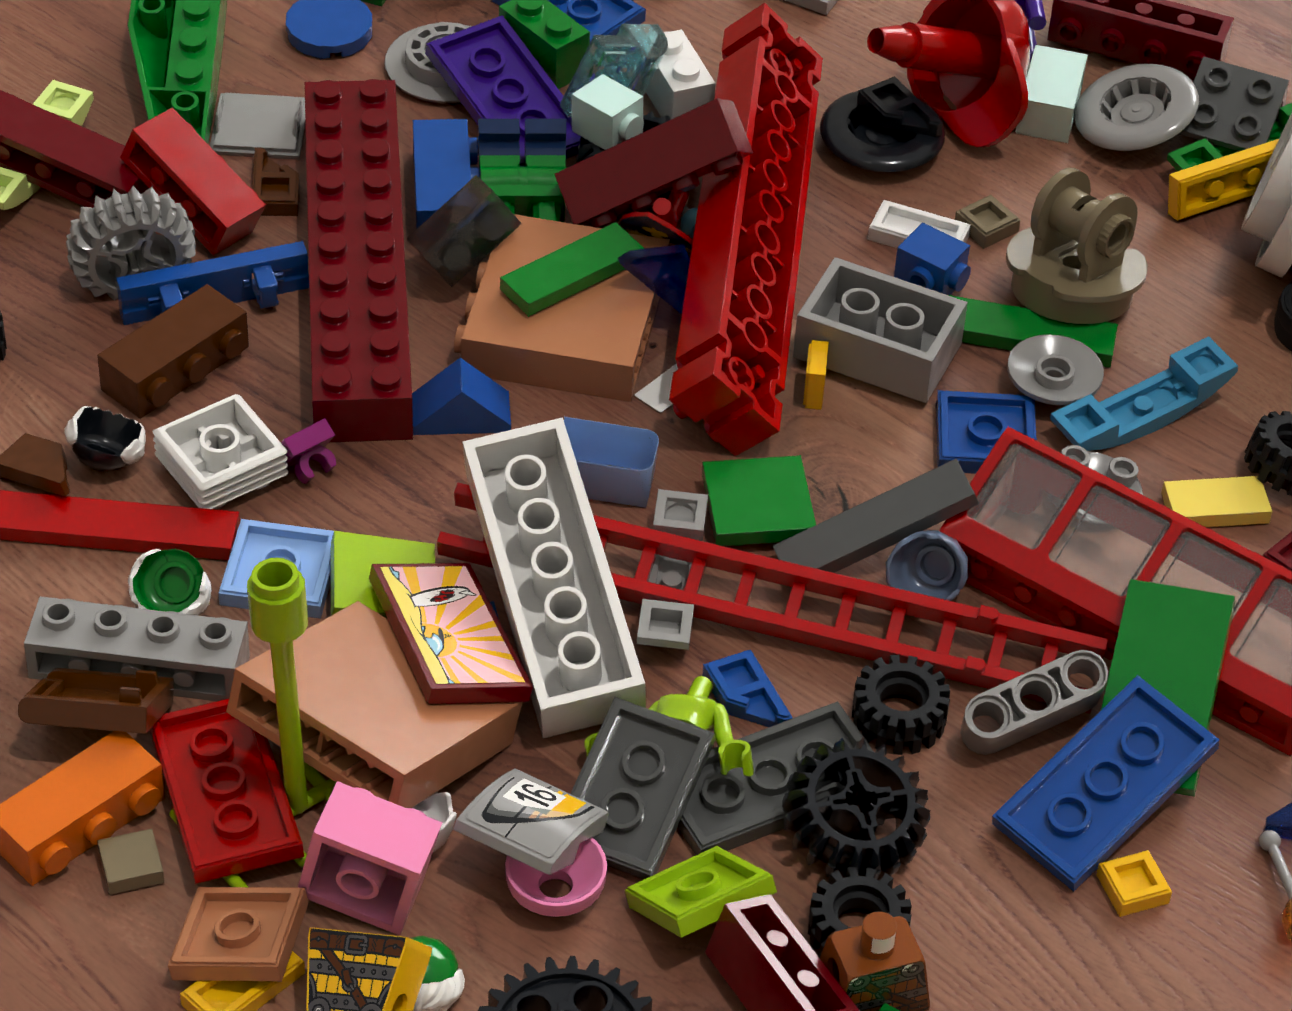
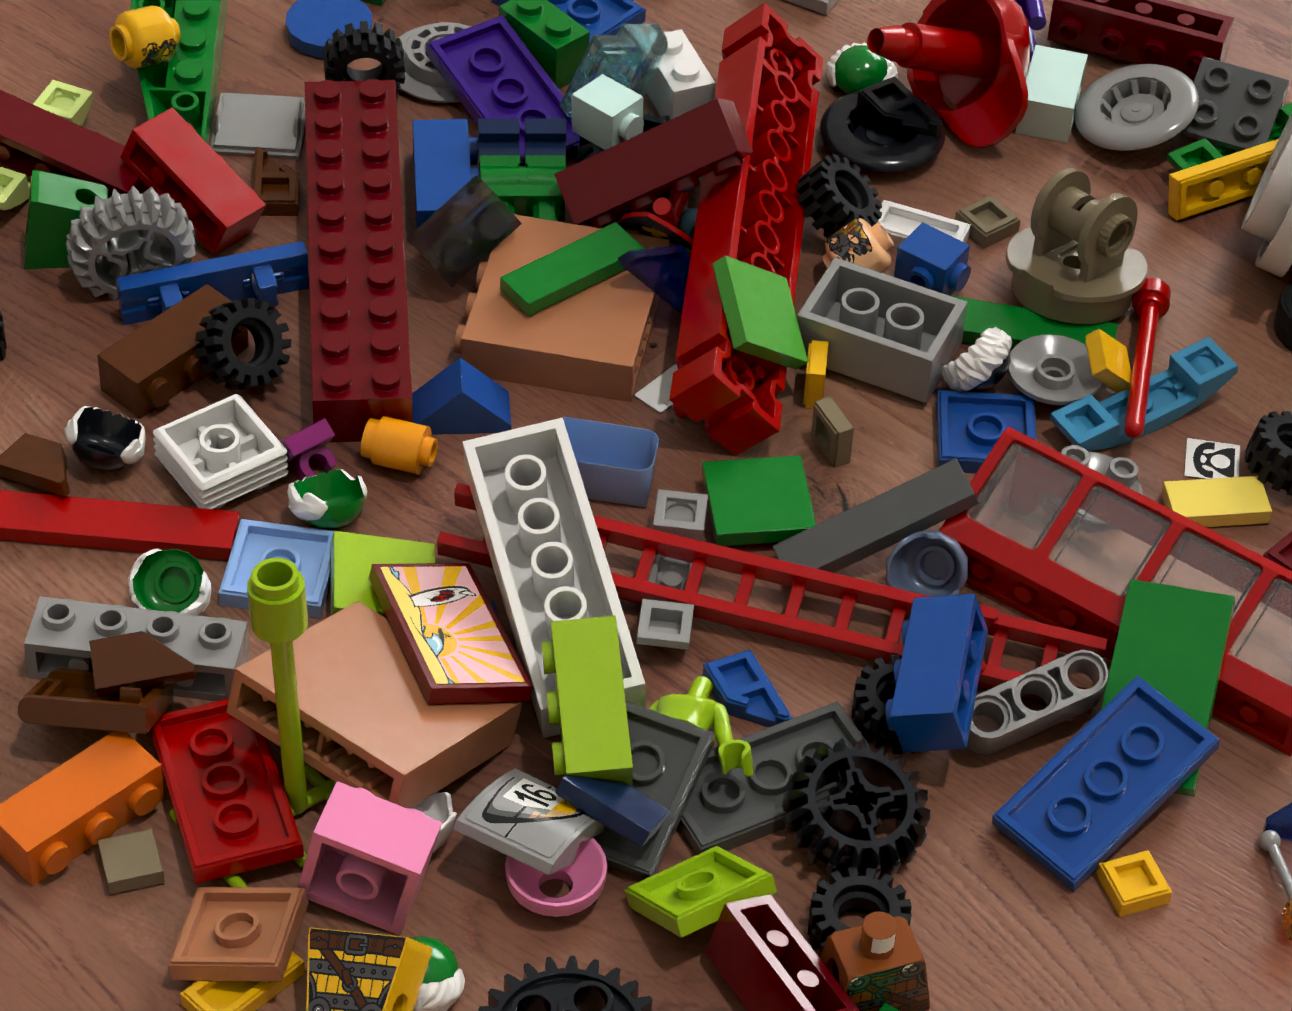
none -> green torso [24,170,108,269]
none -> reddish brown tile [89,631,197,697]
none -> yellow head [109,6,181,69]
none -> black tyre [195,298,291,390]
none -> green hair [287,469,367,530]
none -> black tyre [323,21,406,95]
none -> light orange brick [361,416,438,475]
none -> lime brick [541,615,633,787]
none -> dark blue tile [555,775,670,847]
none -> bright green tile [713,255,808,370]
none -> black tyre [796,154,882,239]
none -> dark tan tile [811,396,854,468]
none -> head [822,218,894,273]
none -> green hair [826,42,898,94]
none -> blue brick [886,593,988,753]
none -> white hair [941,327,1012,392]
none -> yellow tile [1085,329,1132,392]
none -> red piece [1124,278,1171,439]
none -> sticker [1184,438,1240,479]

